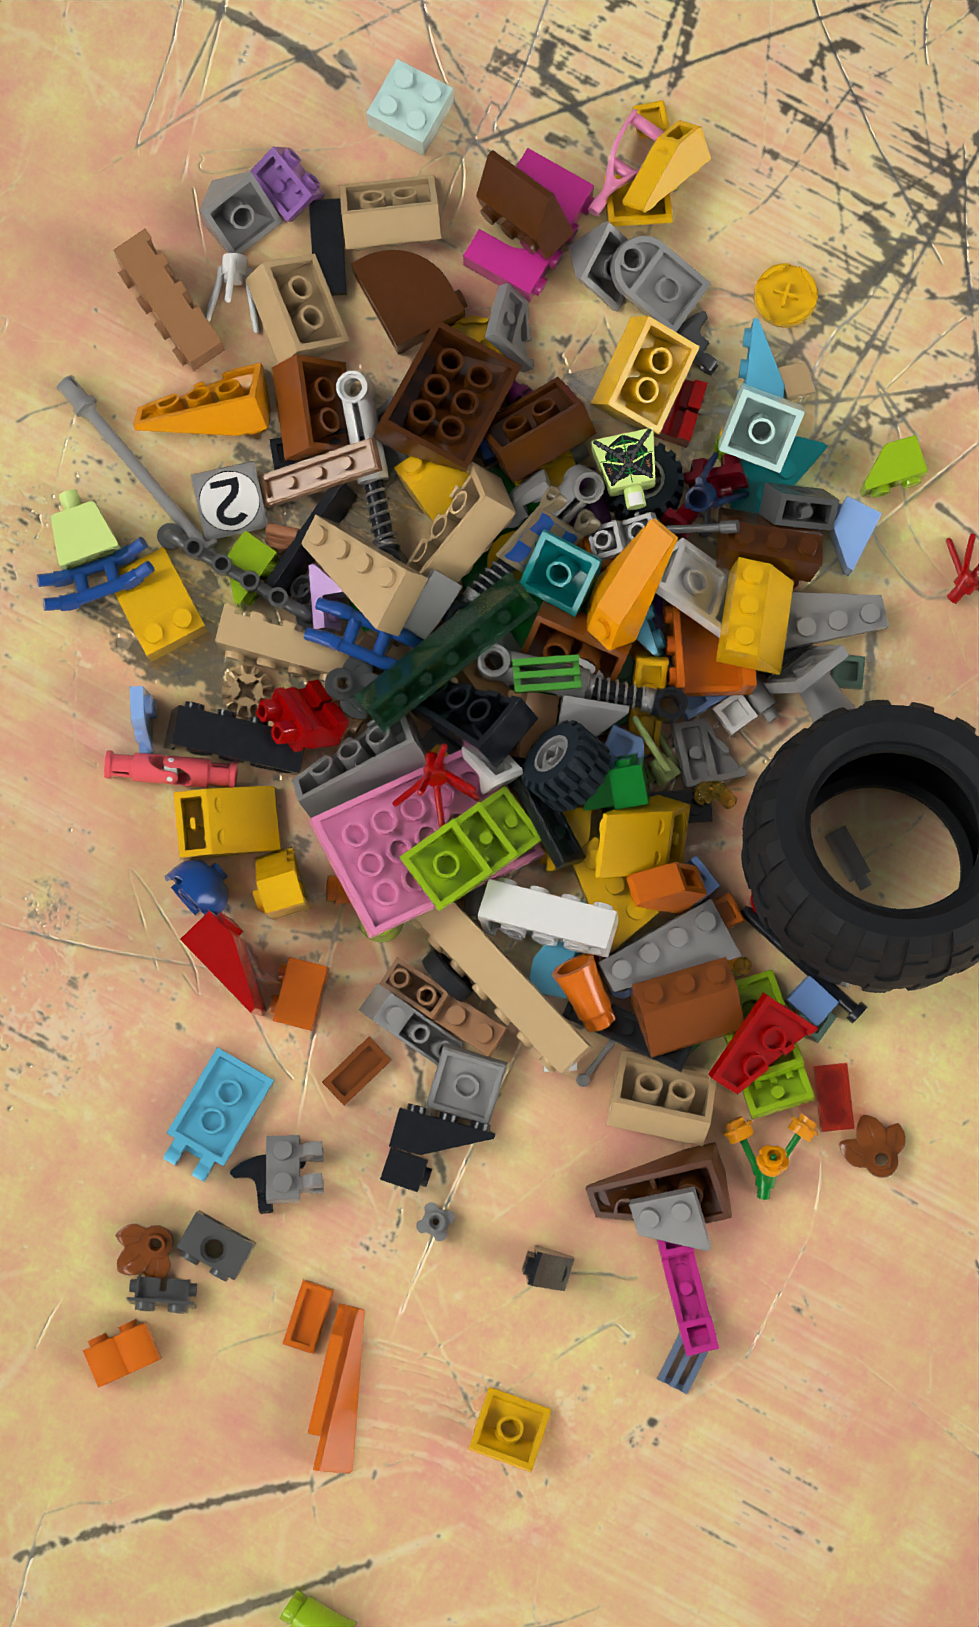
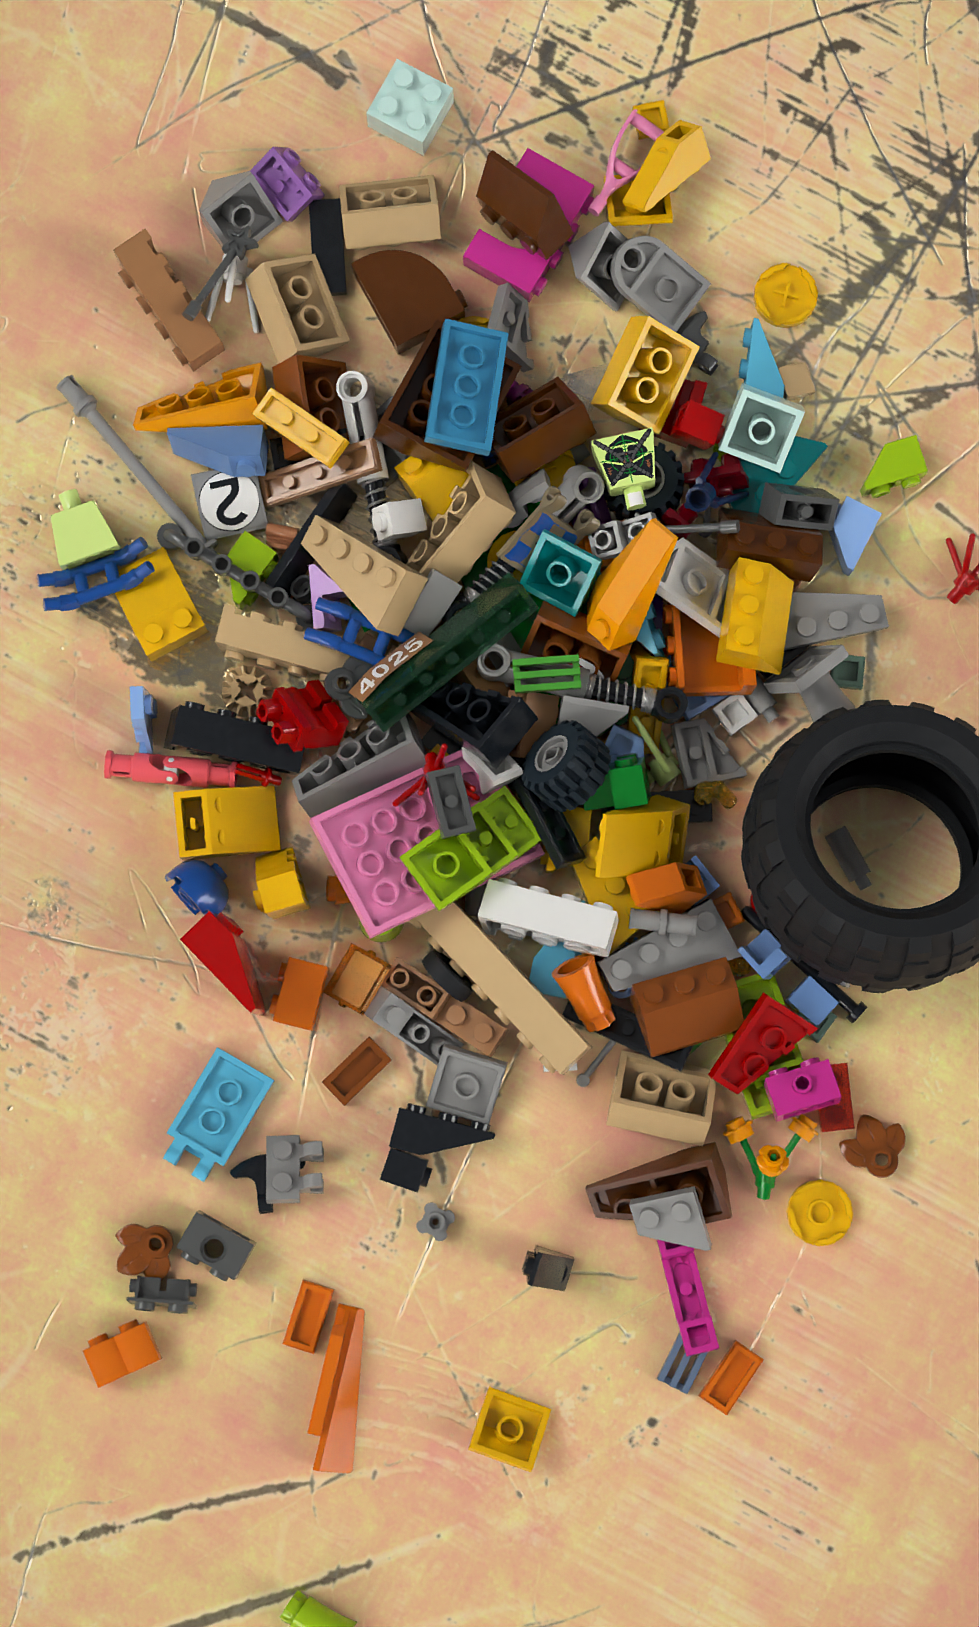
none -> medium blue slope [167,425,269,477]
none -> dark grey piece [182,226,259,321]
none -> red piece [234,763,282,787]
none -> yellow tile [252,387,350,469]
none -> clear orange piece [323,943,392,1015]
none -> medium nougat sticker [348,632,434,703]
none -> white brick [372,498,427,541]
none -> dark azure plate [424,318,509,456]
none -> dark grey plate [425,765,476,839]
none -> light grey pin [629,908,697,936]
none -> red brick [670,400,725,450]
none -> orange tile [699,1340,763,1415]
none -> medium blue panel [737,929,792,979]
none -> dark pink brick [764,1057,841,1122]
none -> yellow tile [786,1179,853,1246]

